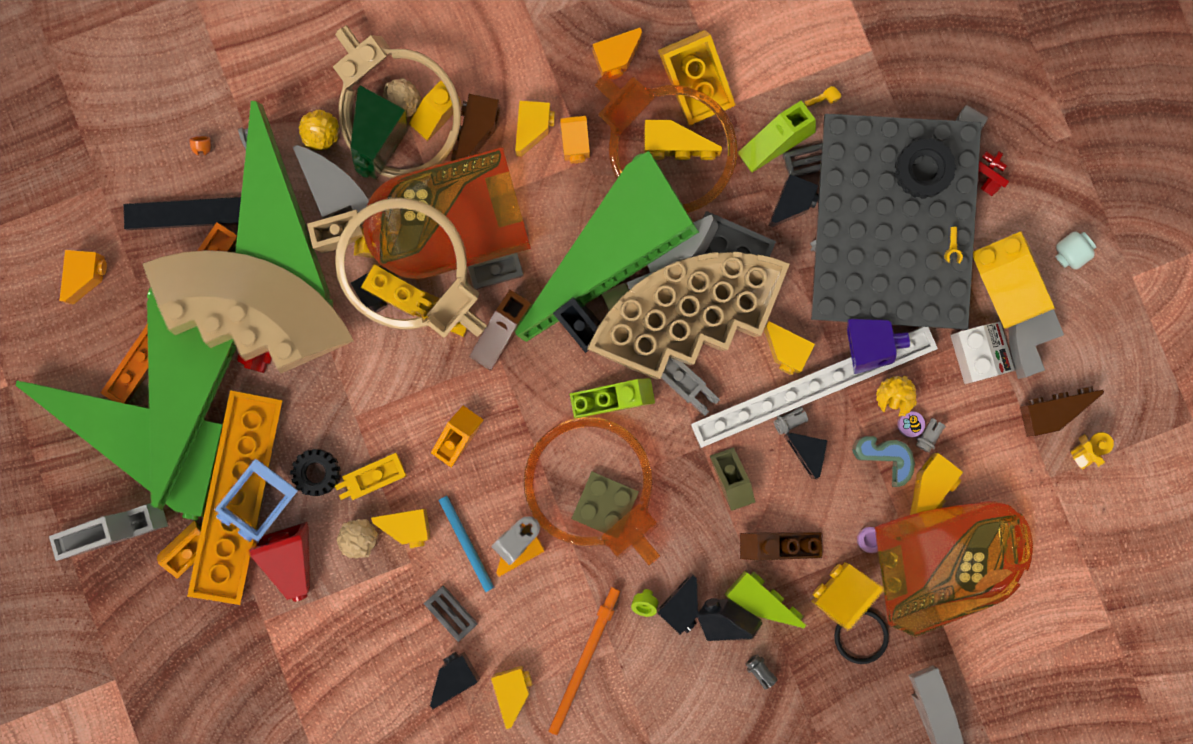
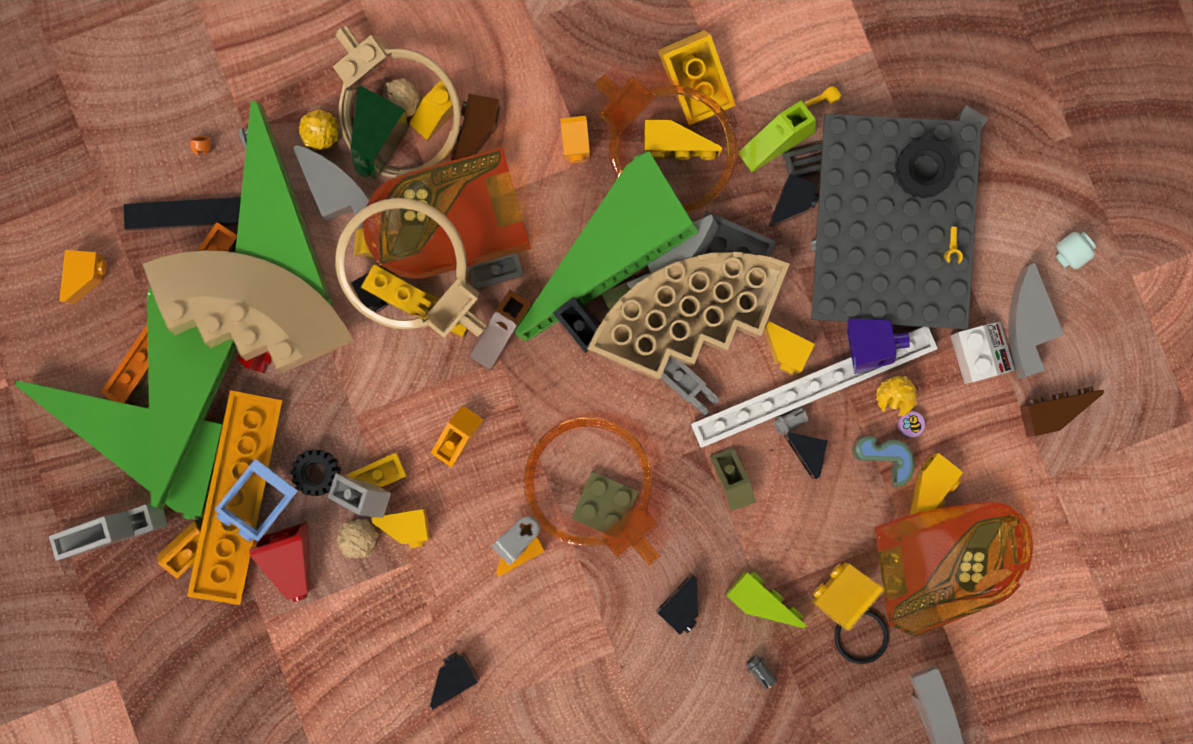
tan slope [307,210,364,253] -> none
flat silver tile [424,585,478,642] -> none
dark azure bar [438,495,495,592] -> none
yellow slope [491,665,533,729] -> none
yellow slope [515,100,555,157] -> none
orange bar [548,587,621,735] -> none
lime slope [570,378,655,419] -> none
light orange slope [592,27,642,80] -> none
lime tile [631,589,659,617] -> none
black slope [696,598,763,641] -> none
reddish brown slope [740,532,822,561] -> none
lavender tile [857,527,878,553] -> none
light grey pin [916,418,946,453] -> none
yellow slope [973,231,1055,329] -> none
red hips [978,151,1009,196] -> none
yellow hips [1070,432,1114,470] -> none
none -> light grey slope [328,473,391,518]

